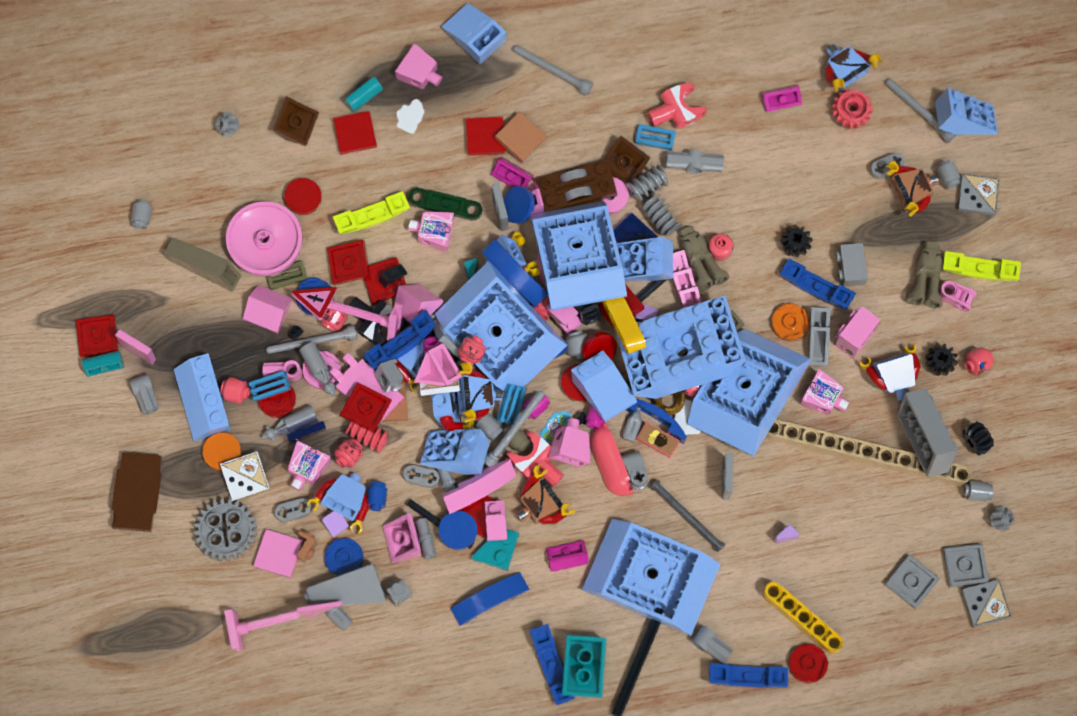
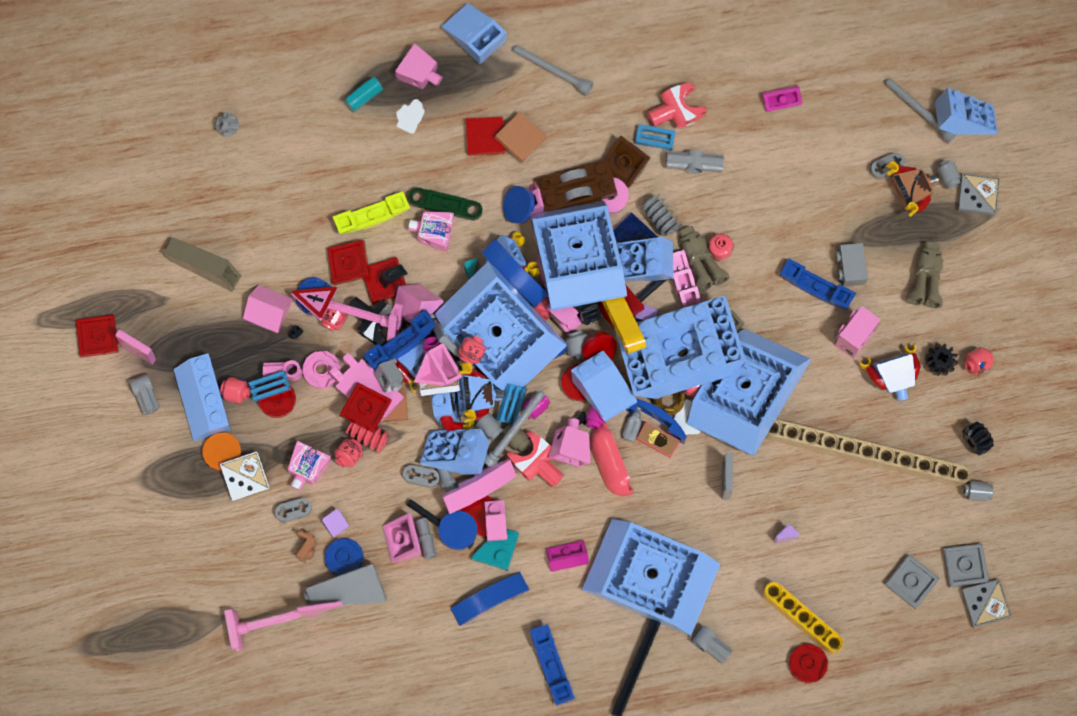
teal brick [82,350,124,377] -> none
reddish brown piece [111,452,162,532] -> none
light grey brick [131,200,152,229] -> none
light grey gear [193,498,258,562] -> none
bright pink dish [226,202,303,276] -> none
bright pink tile [253,529,303,579] -> none
light grey wheel [261,405,318,441] -> none
light grey piece [266,325,358,354] -> none
olive tile [267,261,307,290] -> none
reddish brown slope [273,96,319,146] -> none
red tile [284,178,322,215] -> none
clear blue tile [287,421,326,445] -> none
light grey wheel [299,342,335,396] -> none
light blue torso [307,473,369,534] -> none
light grey piece [326,607,352,631] -> none
red tile [333,111,377,155] -> none
blue brick [367,482,388,511] -> none
light grey brick [386,579,412,607] -> none
dark pink slope [491,157,534,188] -> none
light grey tile [492,183,508,231] -> none
torso [515,464,575,525] -> none
sticker [540,411,571,443] -> none
teal slope [562,635,606,698] -> none
light grey piece [621,451,648,490] -> none
light grey piece [626,164,668,202] -> none
flat silver bar [650,480,726,552] -> none
blue slope [709,663,788,688] -> none
orange tile [771,303,810,341] -> none
black gear [780,225,813,257] -> none
torso [800,369,849,415] -> none
light grey slope [808,307,831,366] -> none
torso [825,44,882,92] -> none
coral gear [832,88,873,129] -> none
light grey brick [897,389,957,477] -> none
bright pink piece [939,281,977,312] -> none
neon yellow slope [943,251,1021,281] -> none
light grey gear [990,506,1014,531] -> none

